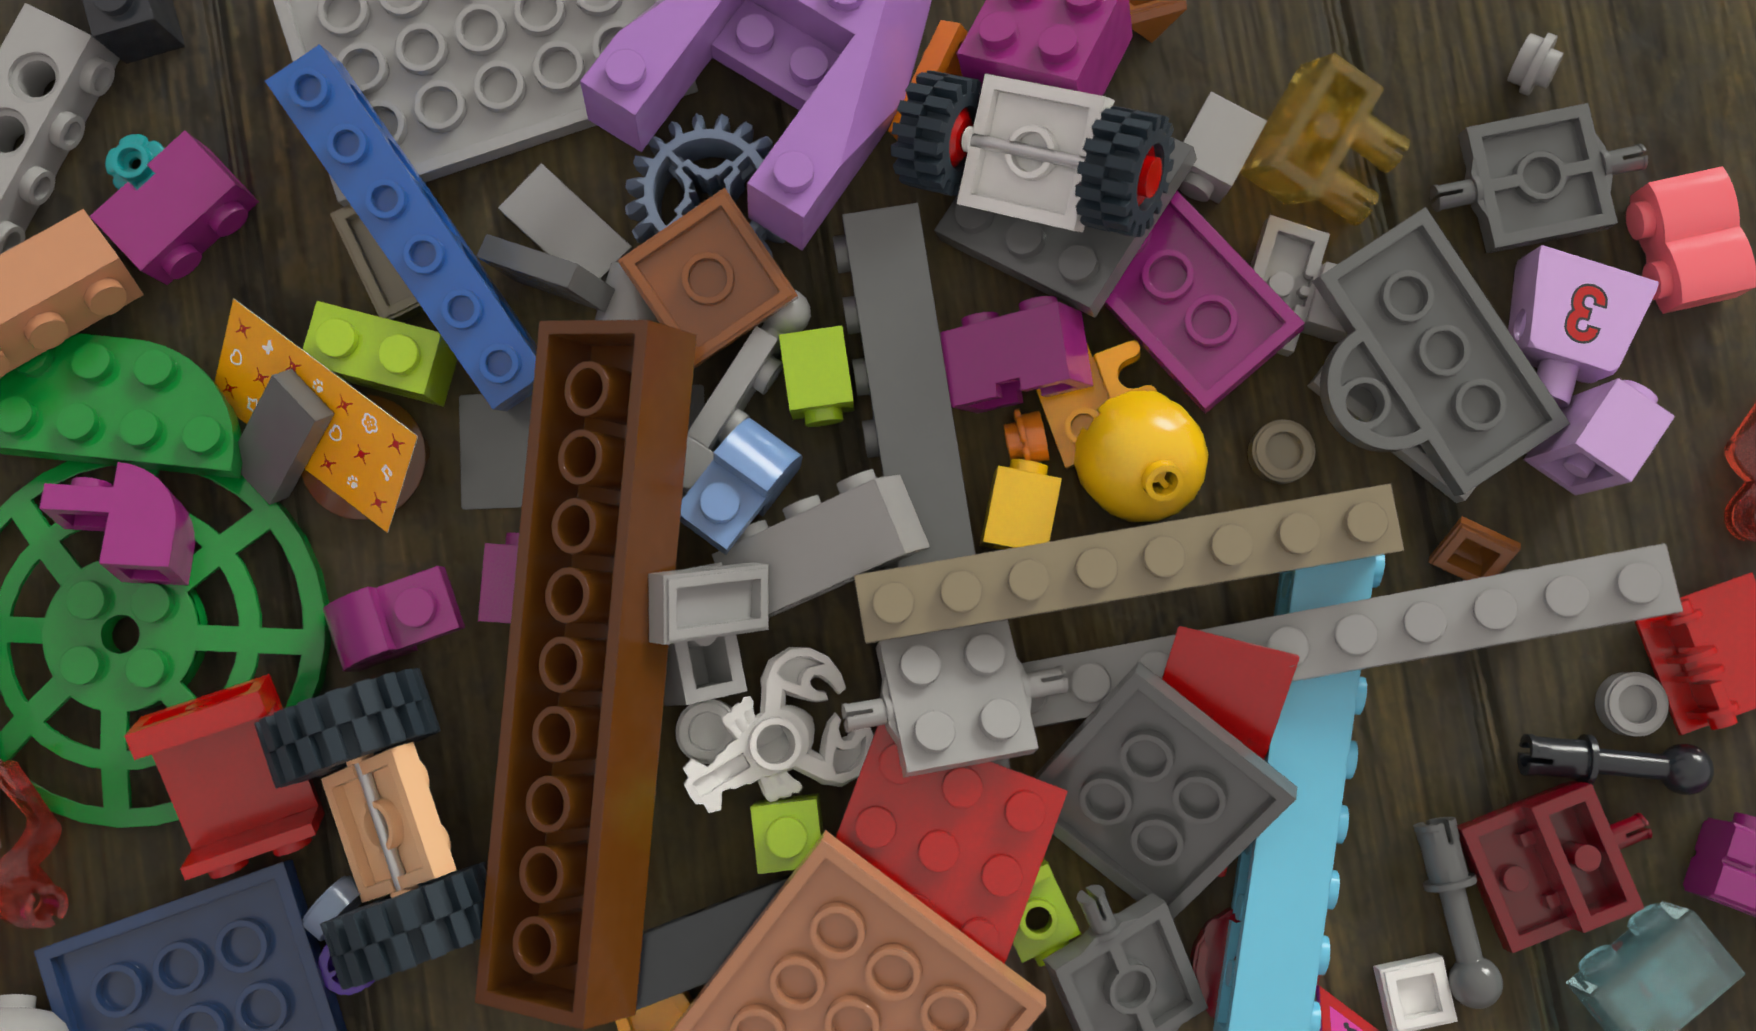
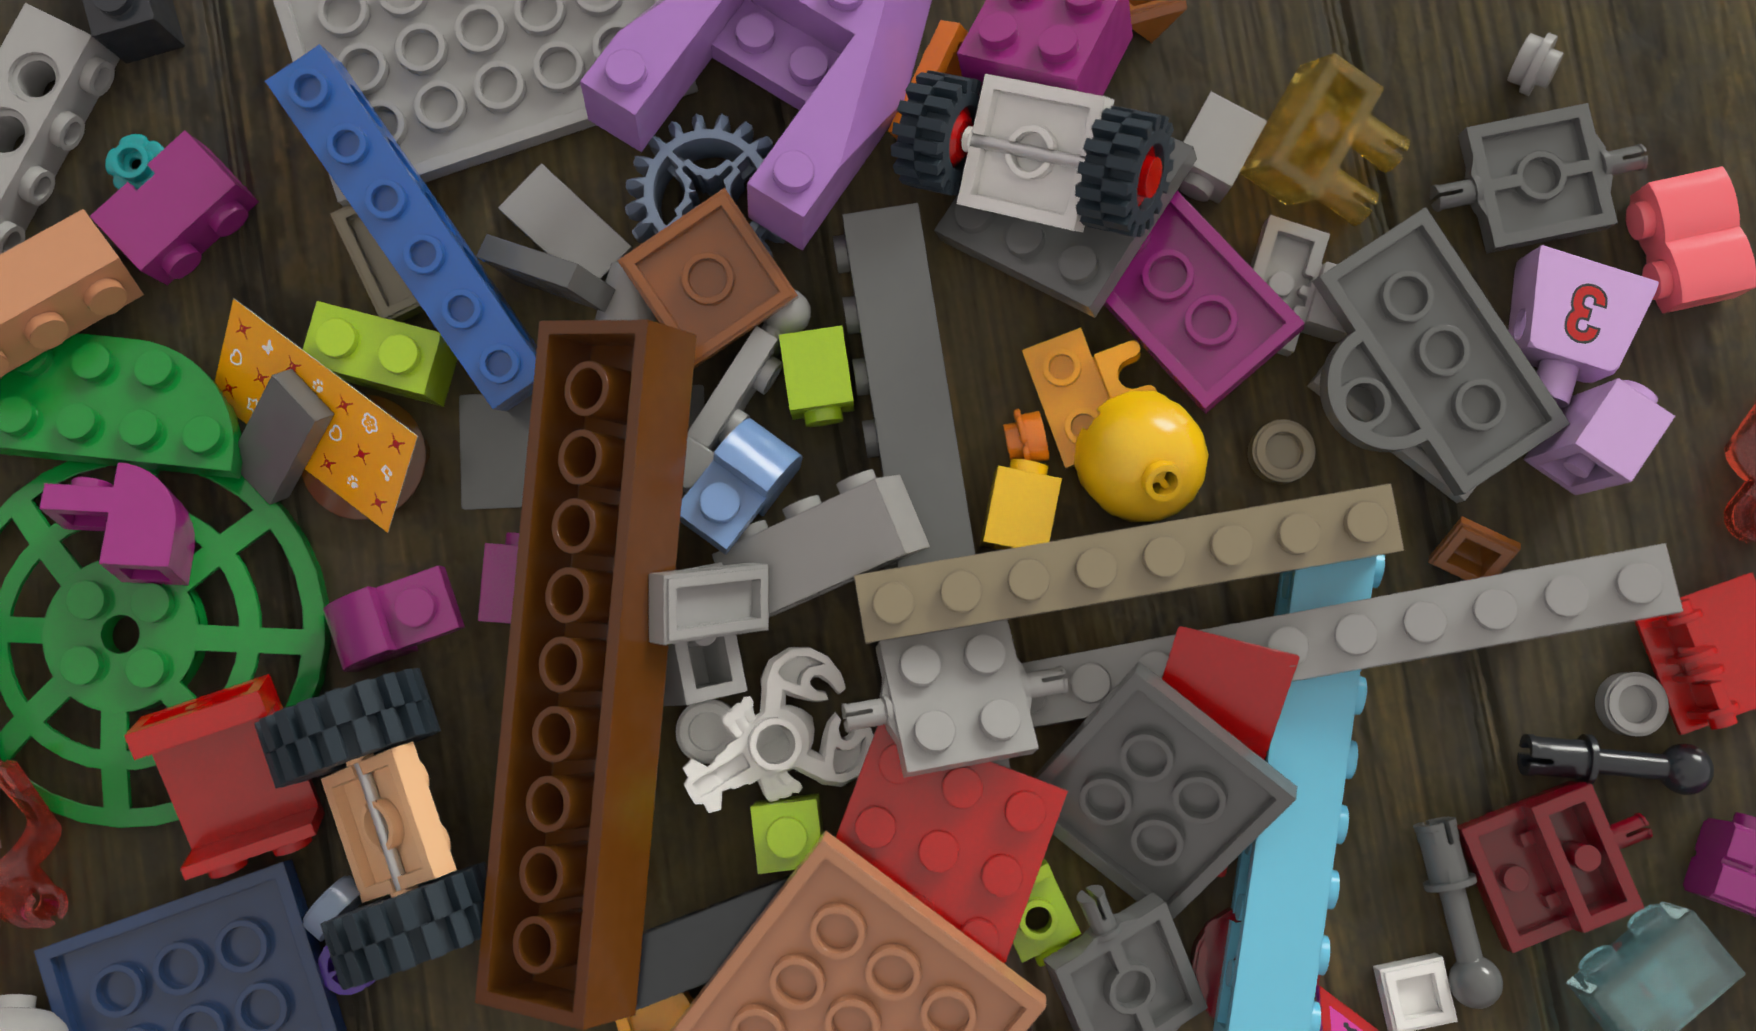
magenta brick [940,296,1094,414] -> none

